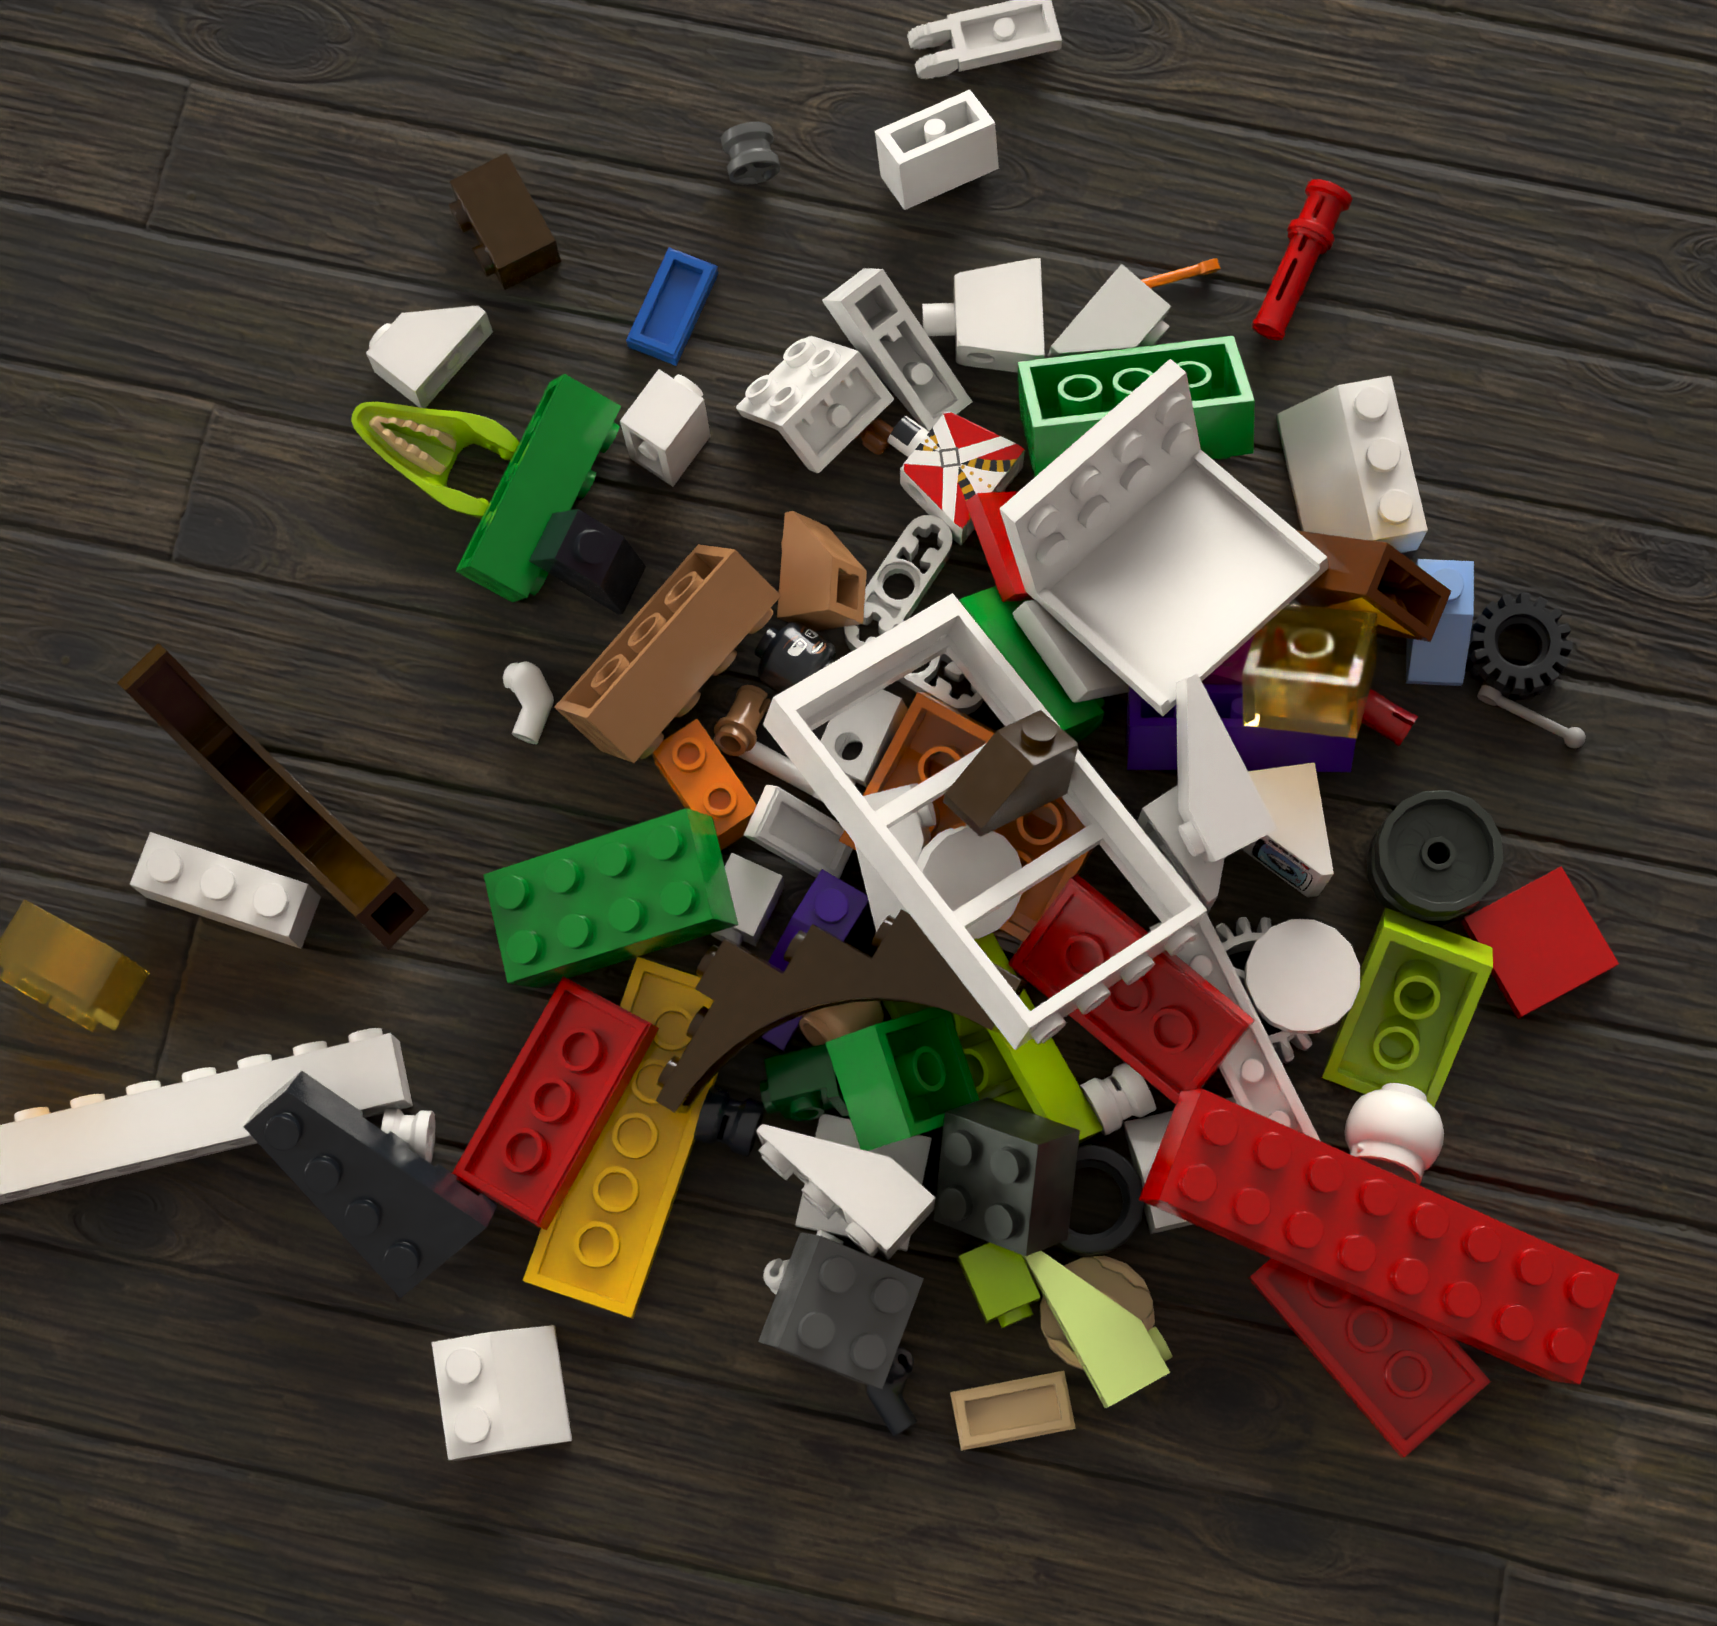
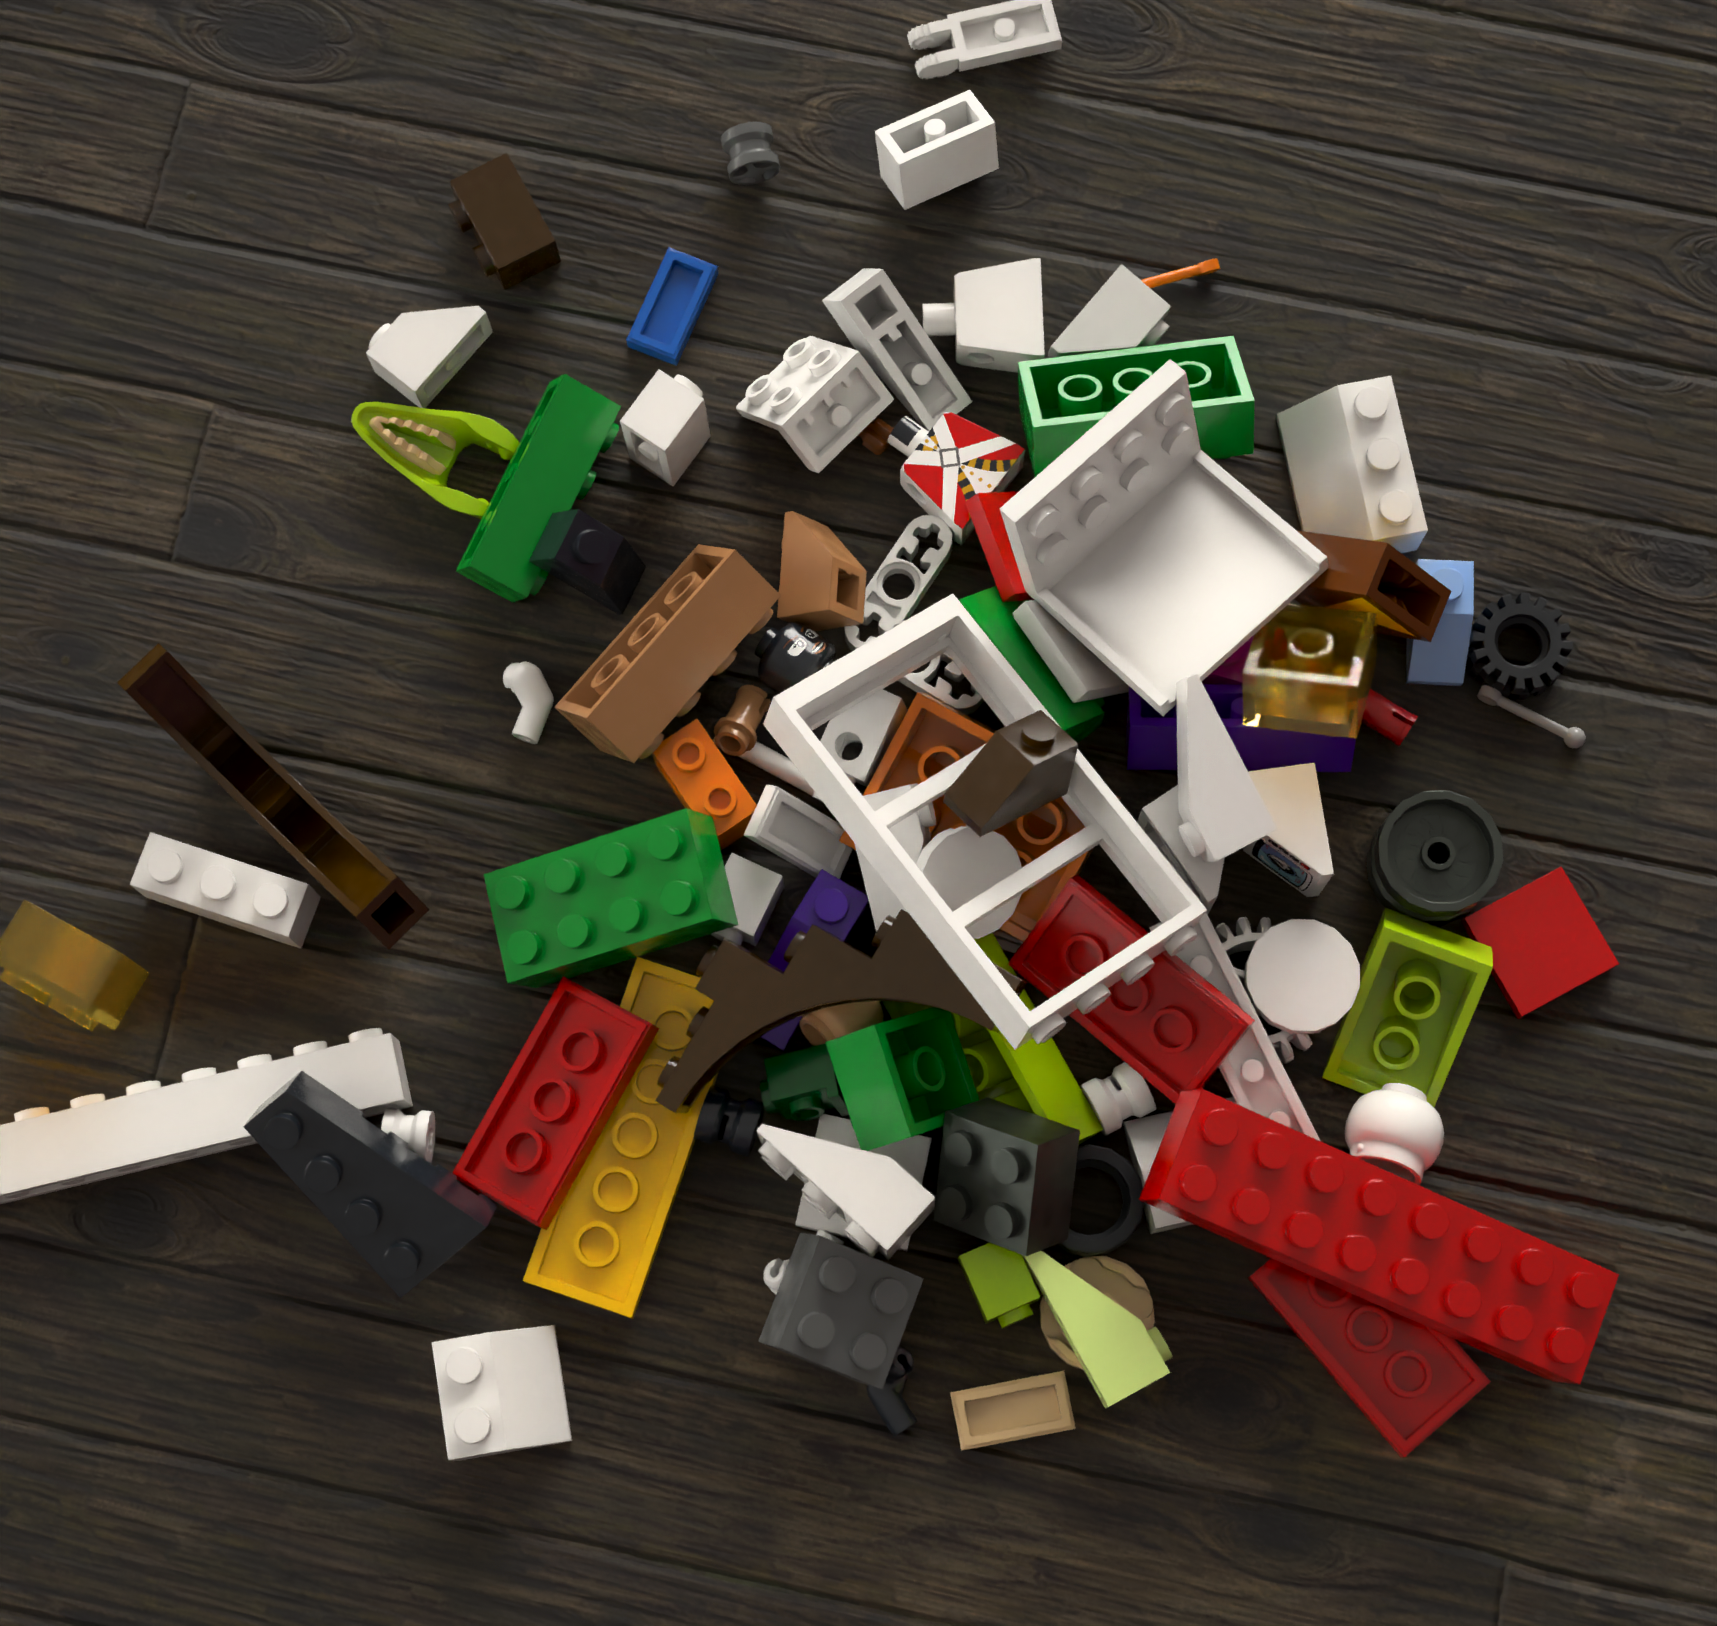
red pin [1252,179,1352,340] -> none

